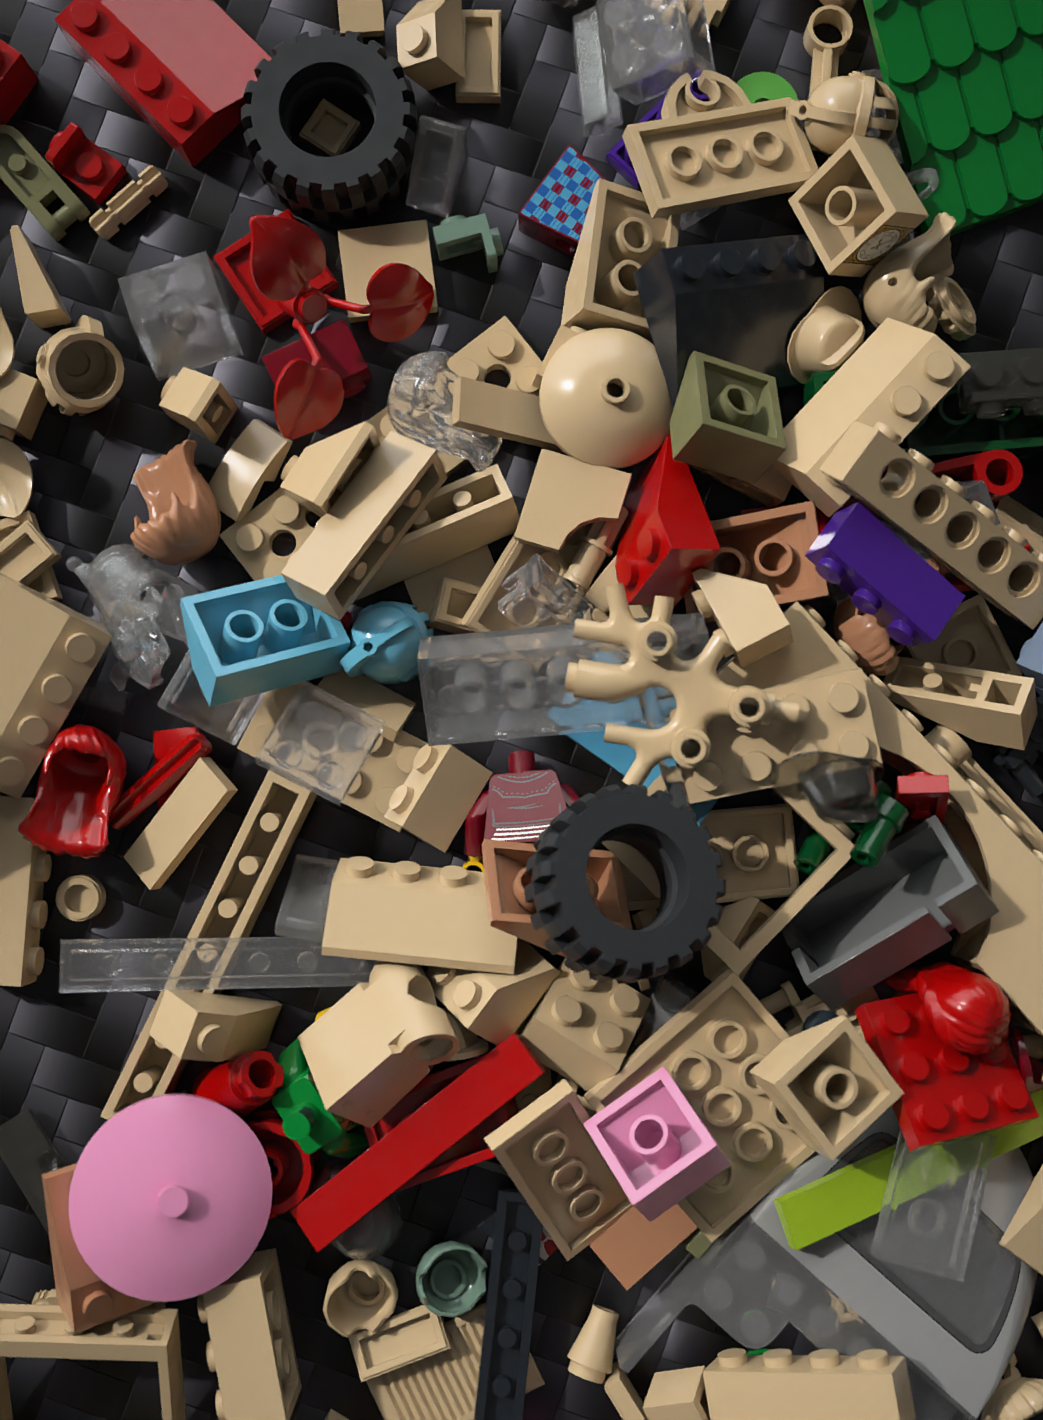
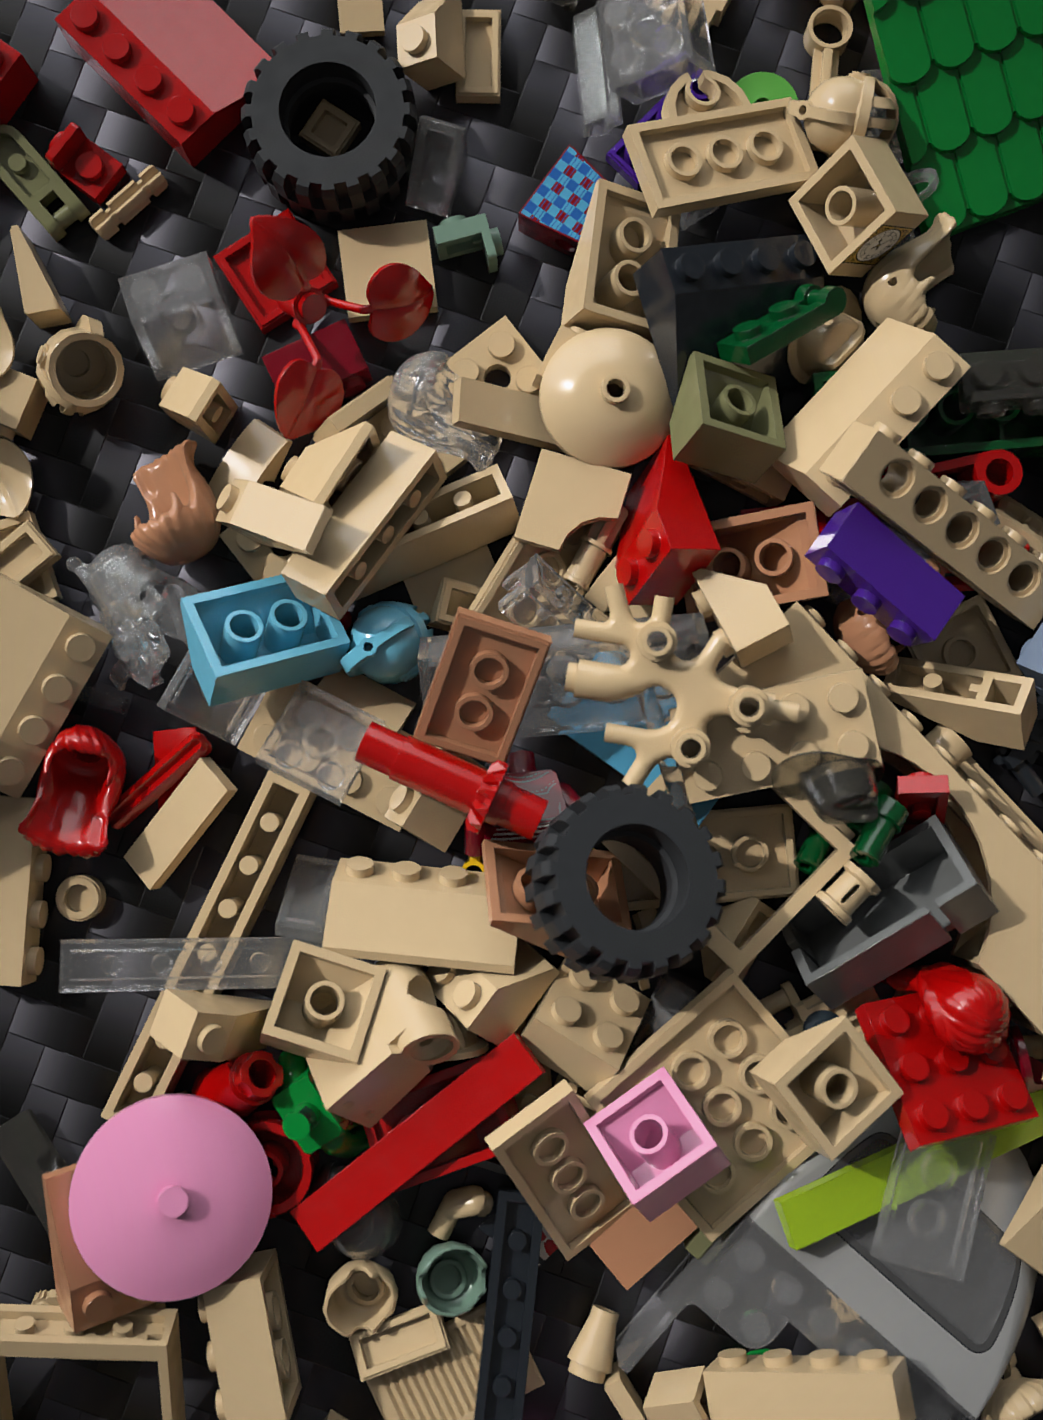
tan gear [926,273,976,341] -> none
none -> tan slope [215,479,333,555]
none -> tan slope [259,939,387,1064]
none -> tan tile [312,375,402,443]
none -> red gear [355,721,549,840]
none -> nougat tile [413,606,552,764]
none -> tan arm [428,1185,494,1241]
none -> dark green plate [716,284,847,365]
none -> tan bush [815,860,881,926]

